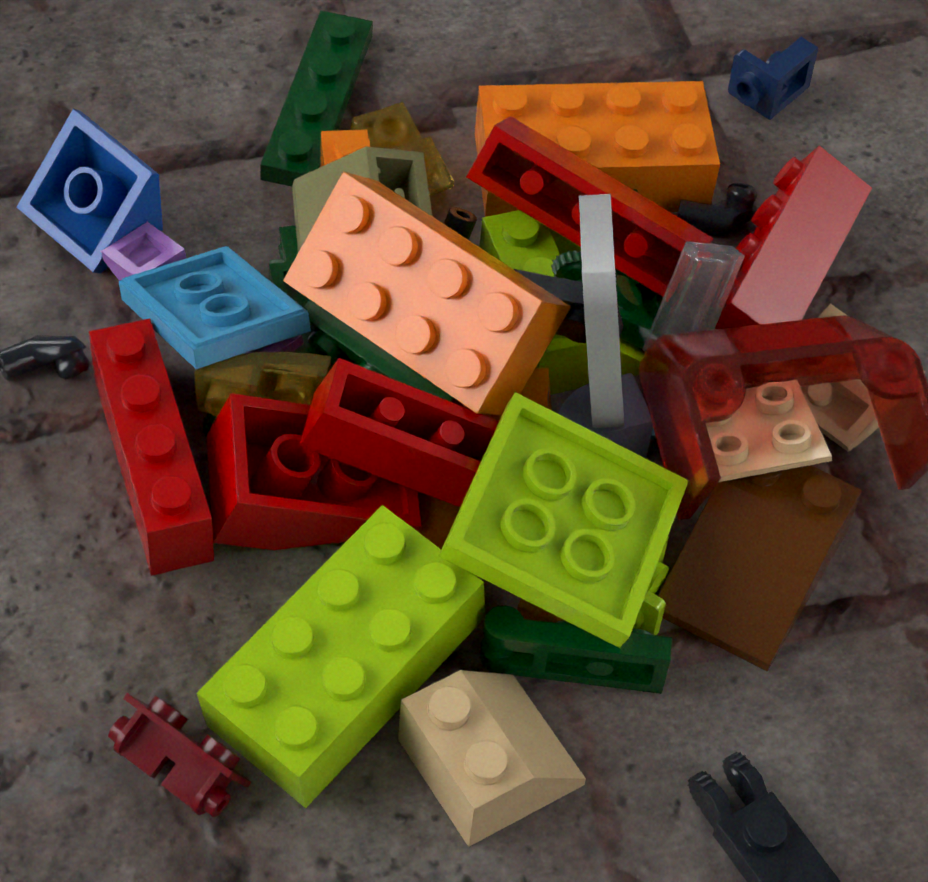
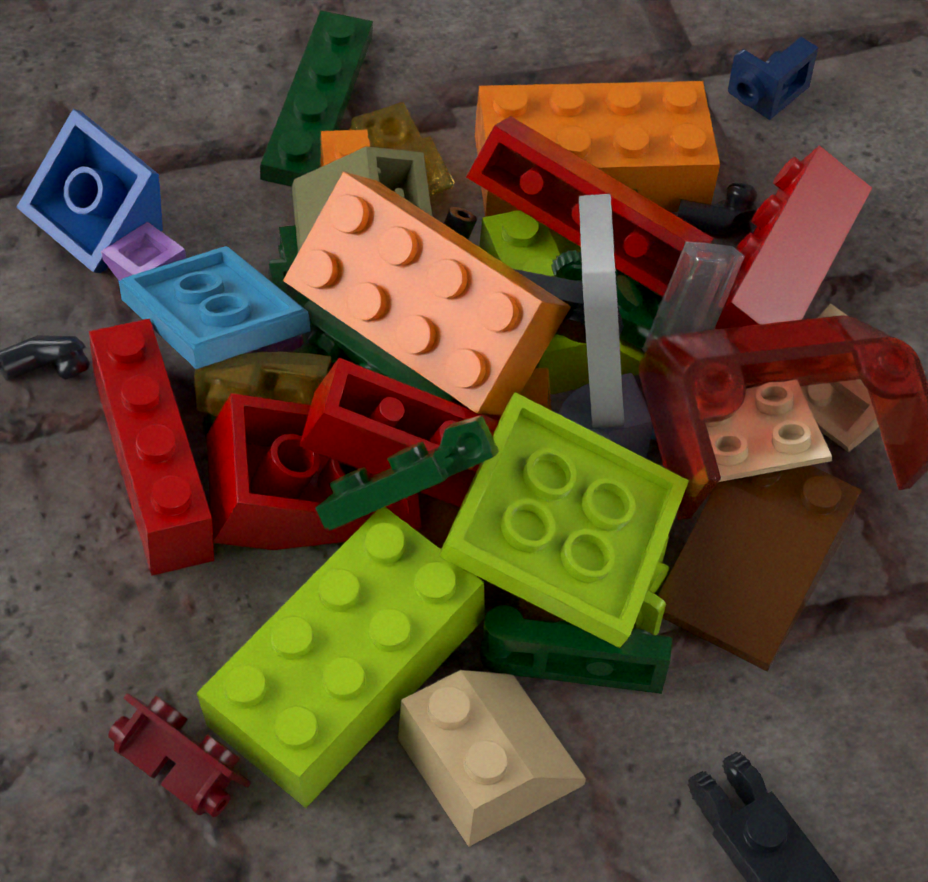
none -> dark green hinge [315,416,499,531]

